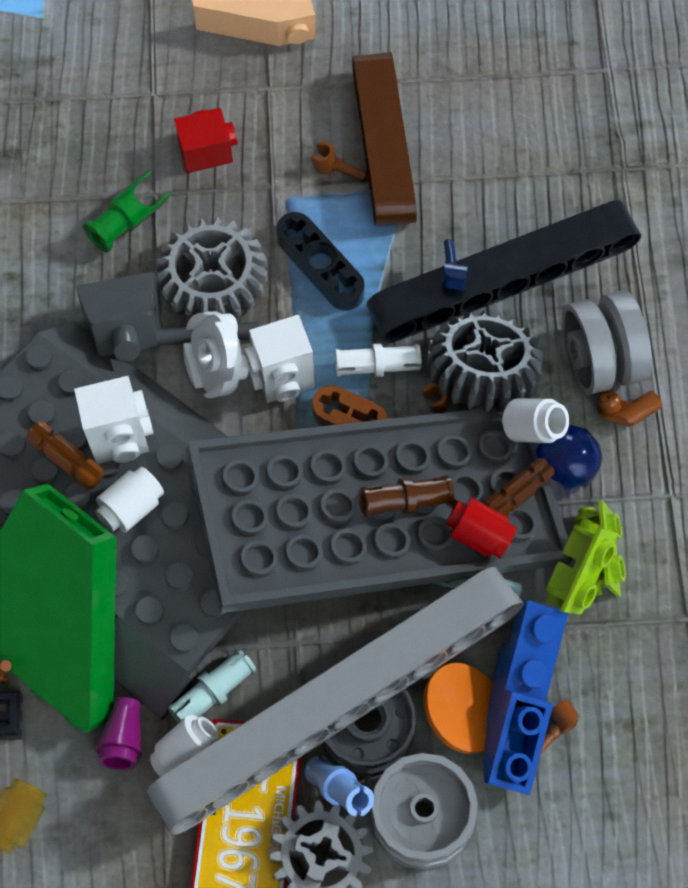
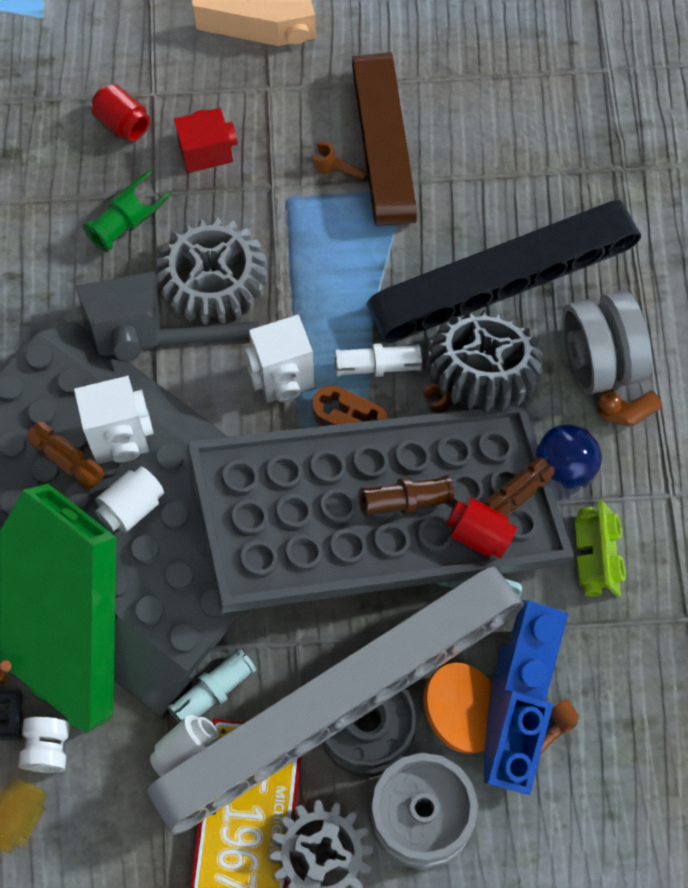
magenta cone [96,697,142,770] -> none
white plate [183,311,249,398] -> none
black beam [277,212,365,311] -> none
light blue pin [304,756,374,816] -> none
dark blue hand [442,239,468,291] -> none
white brick [502,398,569,443] -> none
lime hinge [545,518,618,615] -> none
none -> white wheel [18,717,70,773]
none -> red brick [92,84,151,142]

